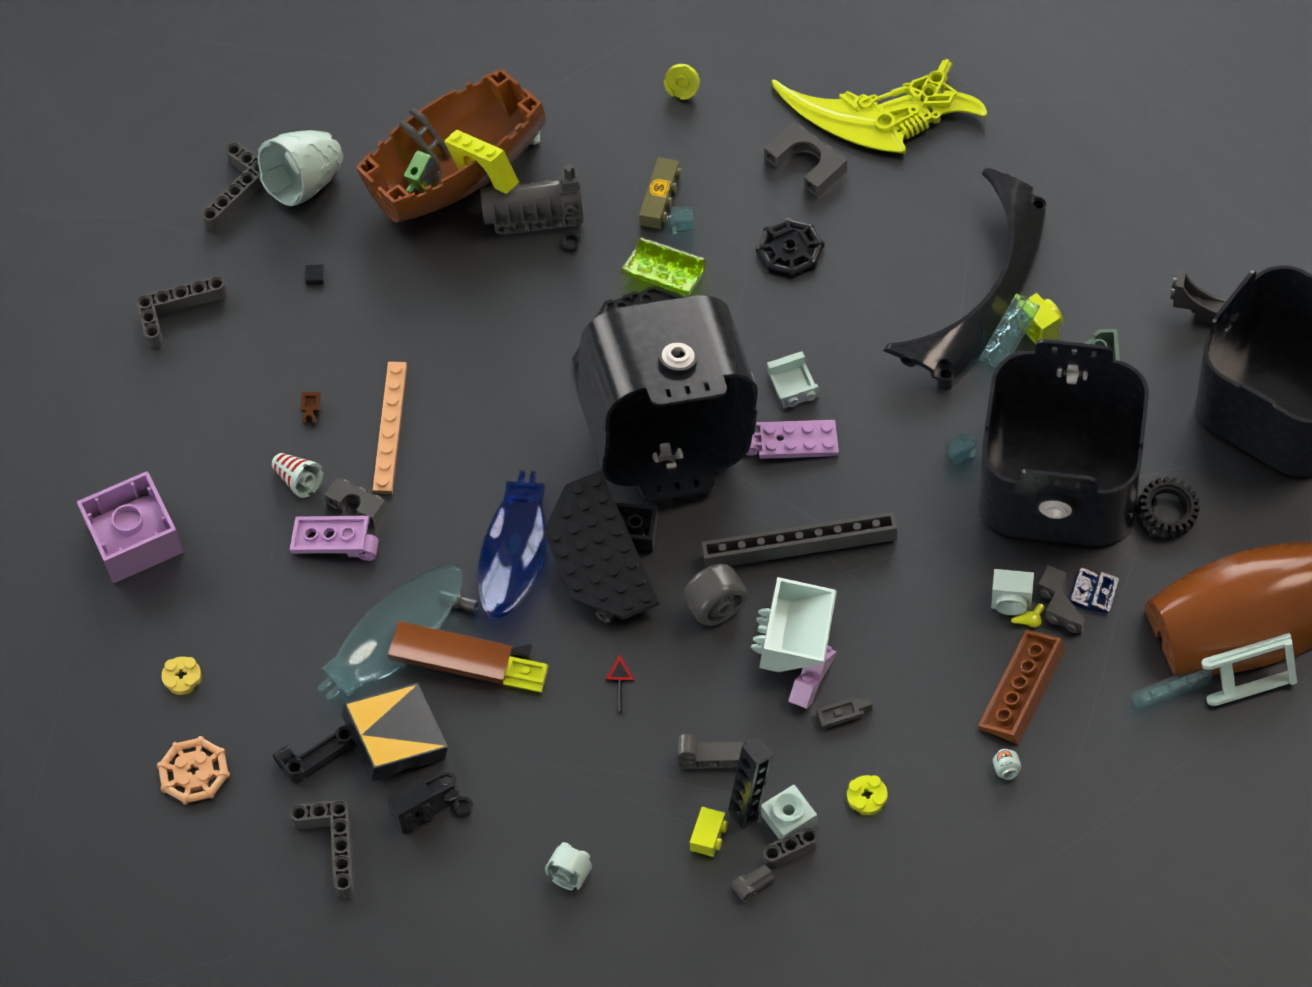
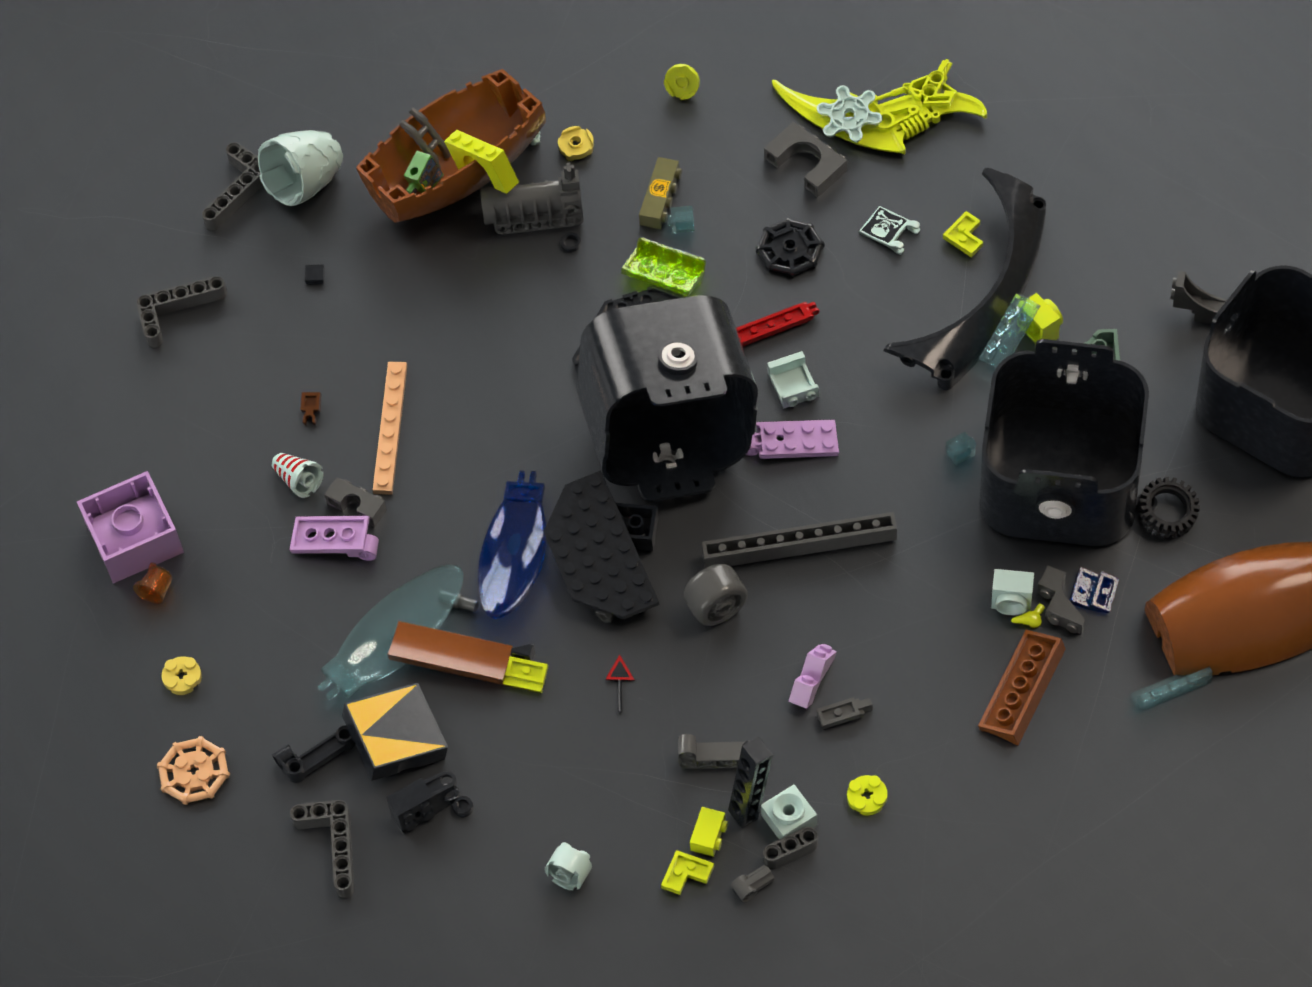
light aqua piece [751,577,837,672] -> none
light aqua head [993,749,1021,780] -> none
light aqua piece [1202,633,1297,706] -> none
none -> clear orange hat [133,563,173,604]
none -> light yellow plate [558,126,594,161]
none -> neon yellow plate [661,850,714,895]
none -> red hinge [736,302,820,346]
none -> light aqua plate [817,85,882,143]
none -> flag [859,206,920,255]
none -> neon yellow plate [943,211,983,258]

